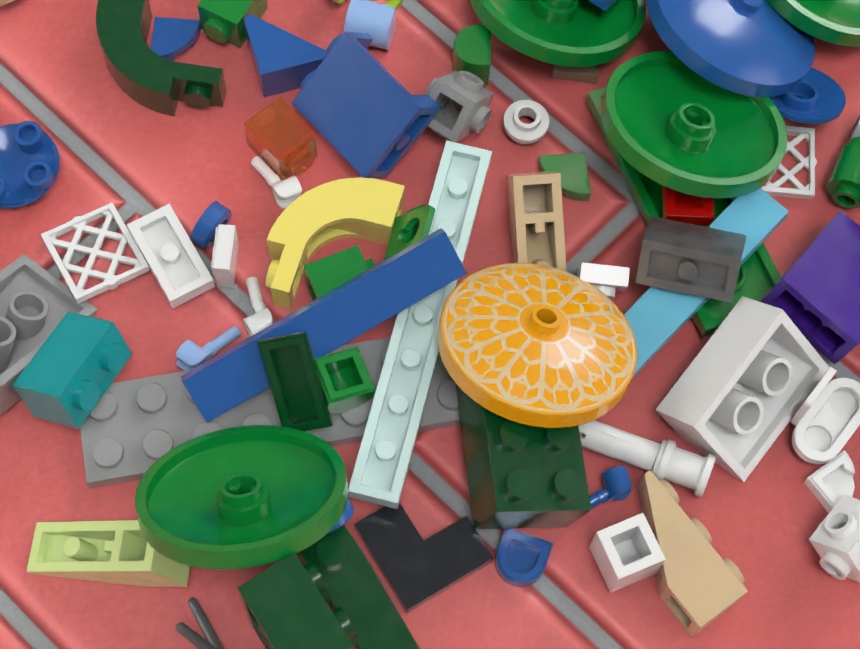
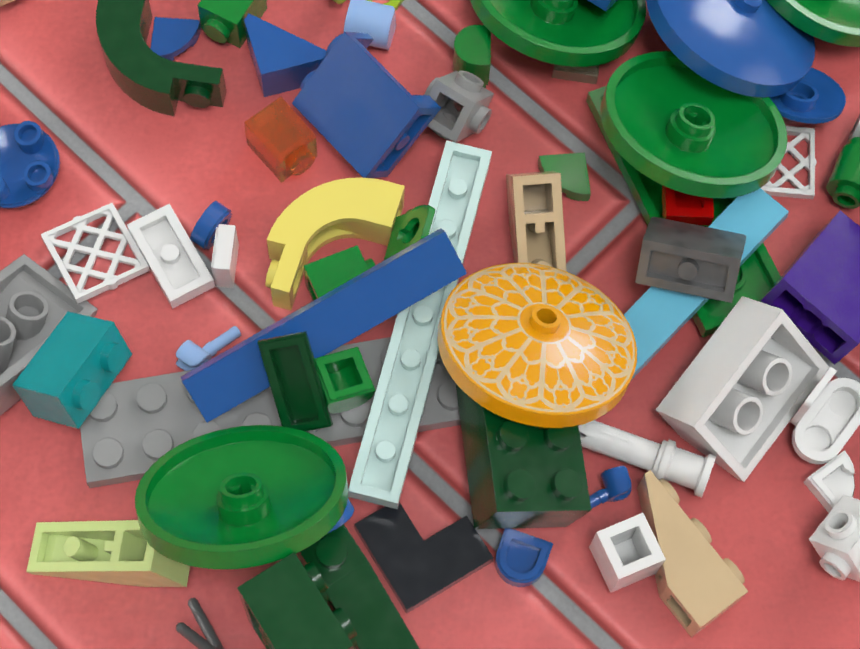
white hand [243,277,273,337] -> none
white hand [251,156,302,209] -> none
white plate [503,100,549,145] -> none
white plate [577,262,630,299] -> none

